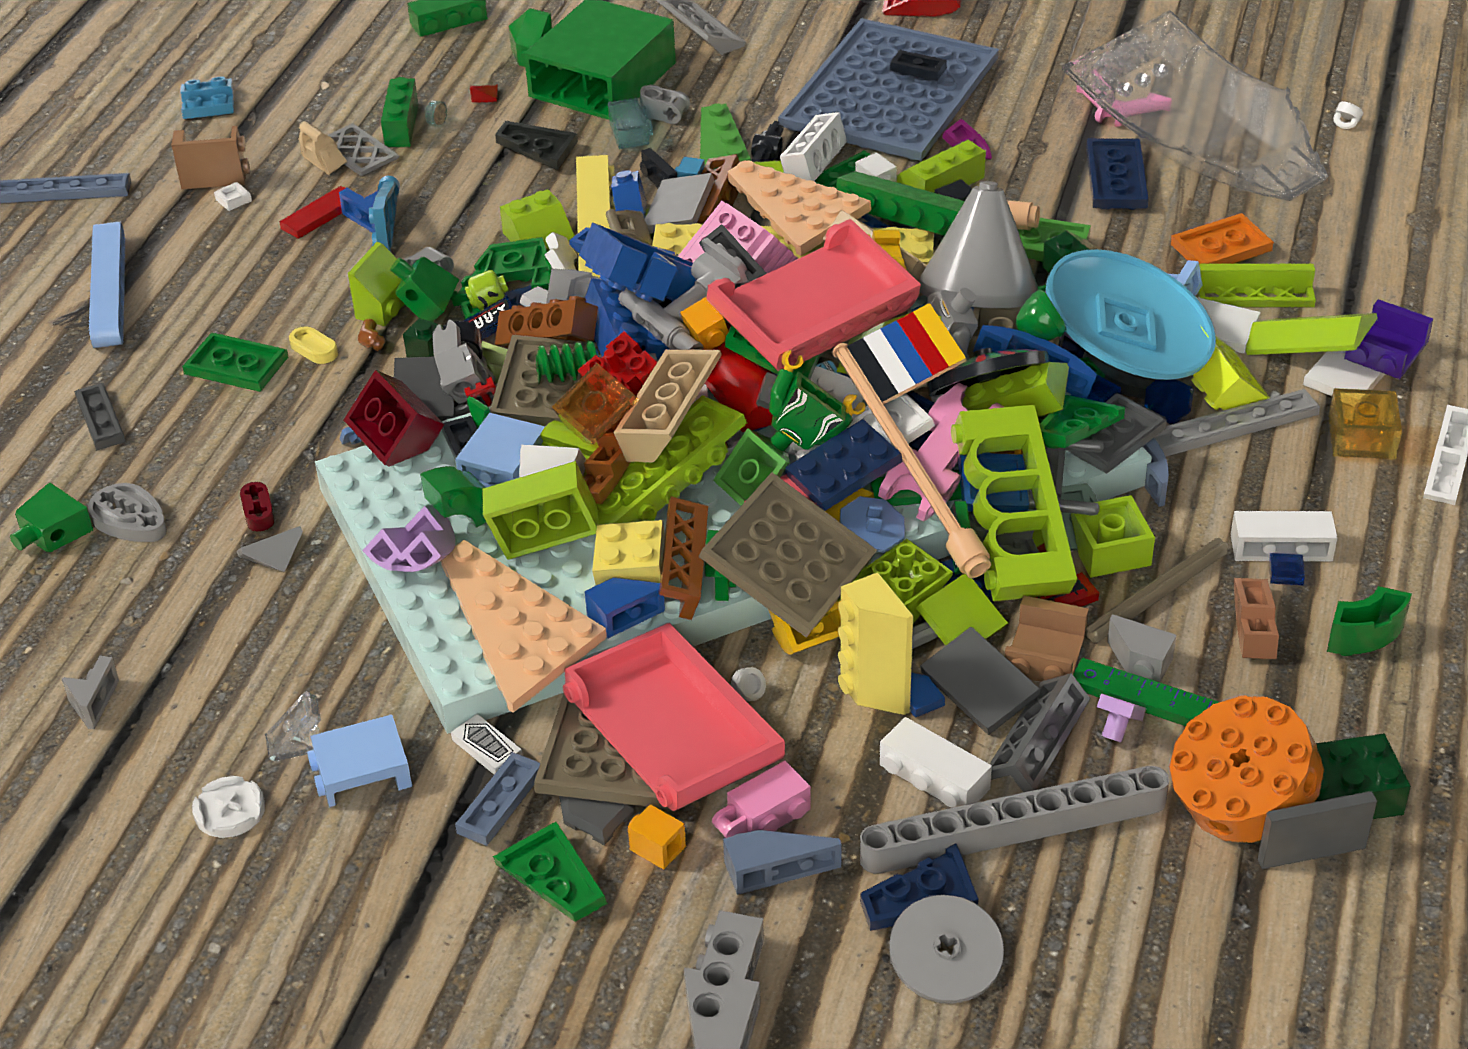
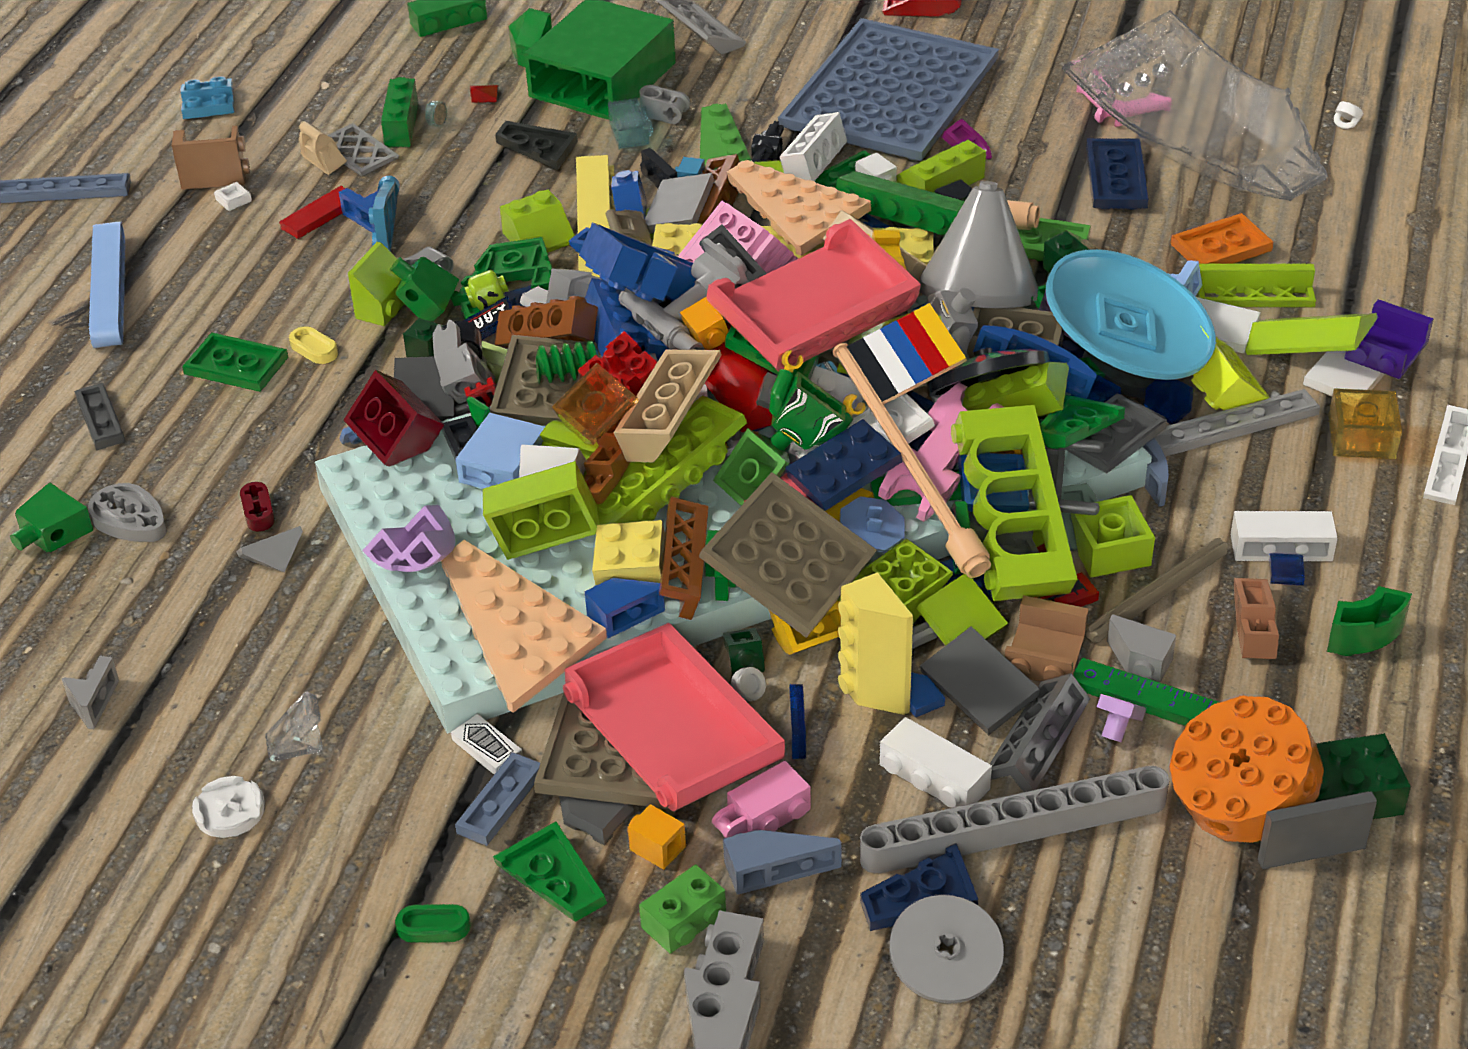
light blue panel [307,715,412,807] -> none
dark orange arm [358,319,385,351] -> none
green brick [420,466,486,528] -> none
white tile [545,232,578,270] -> none
black plate [890,50,947,81] -> none
green hat [1016,289,1067,341] -> none
none -> green tile [395,904,471,943]
none -> bright green brick [639,864,726,954]
none -> dark green bracket [723,628,765,675]
none -> clear blue tile [789,684,806,759]

